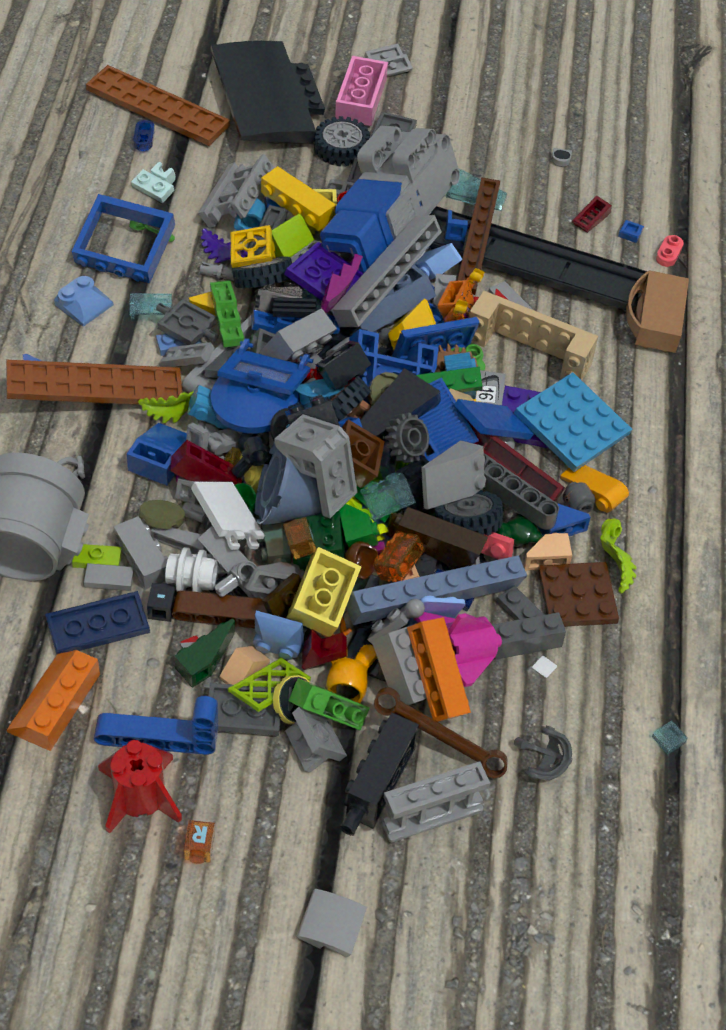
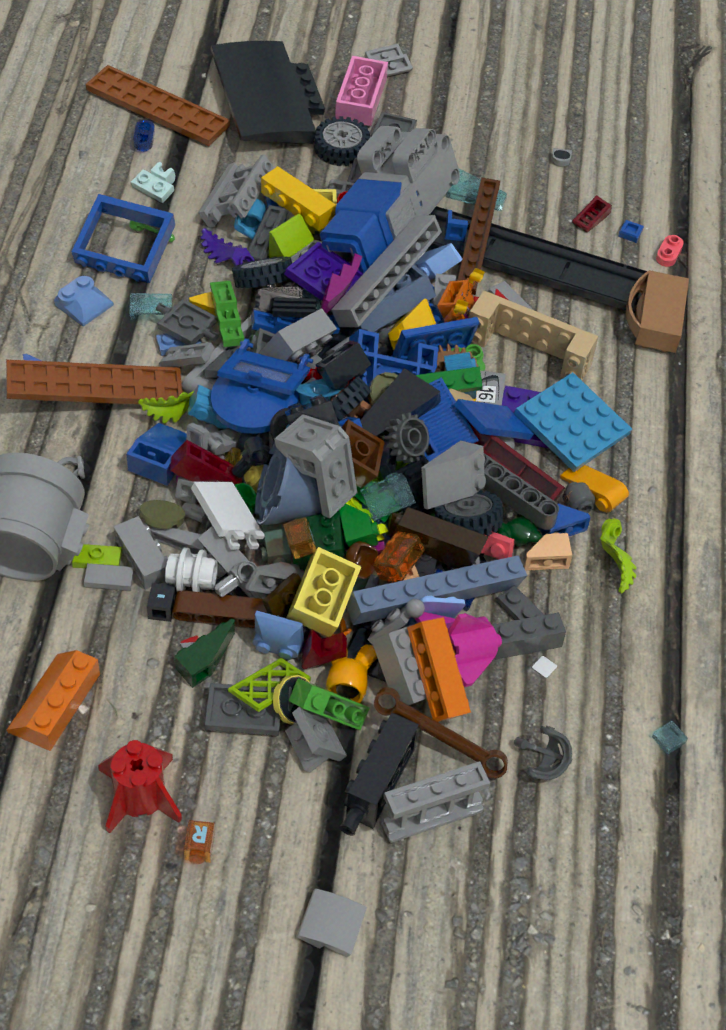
dark blue tile [45,591,150,655] -> none
blue beam [94,696,218,755] -> none
light grey pin [200,261,234,281] -> none
light nougat slope [220,646,270,685] -> none
yellow piece [230,225,276,268] -> none
reddish brown plate [538,562,619,627] -> none

